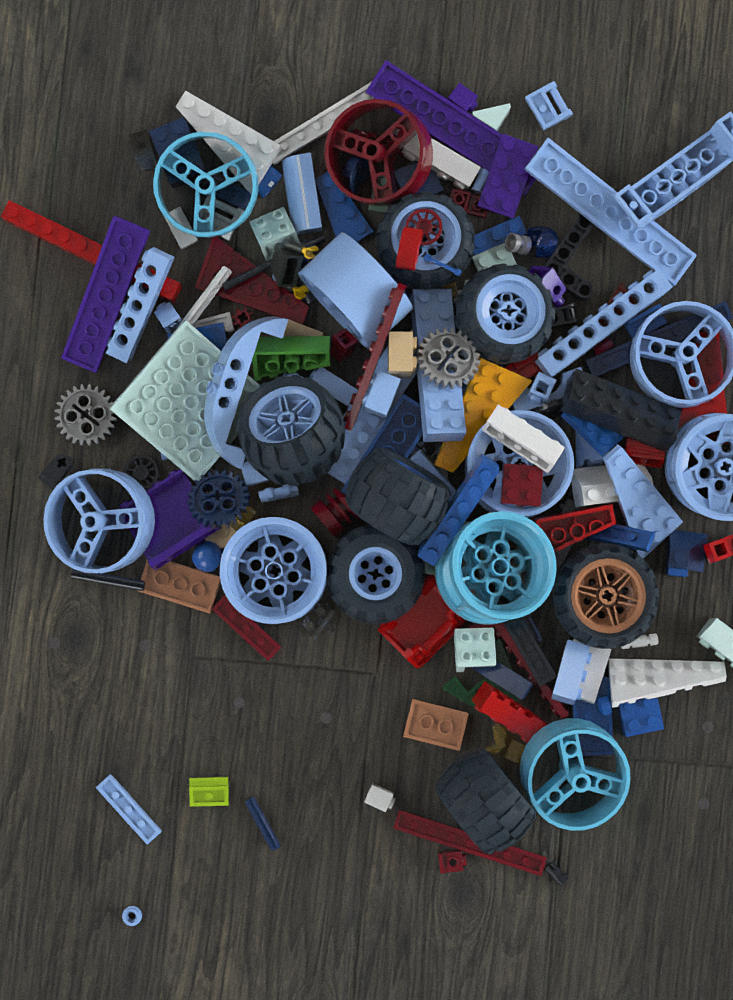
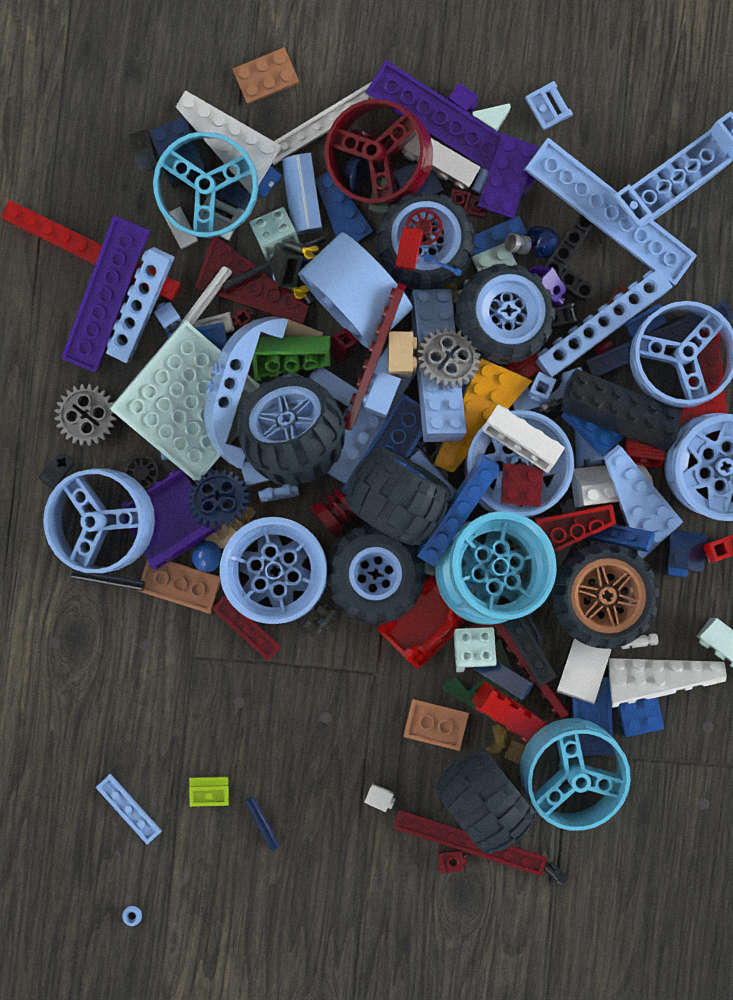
light blue brick [551,640,592,705] -> none
blue tile [597,696,612,715] -> none
none -> nougat plate [233,47,299,105]

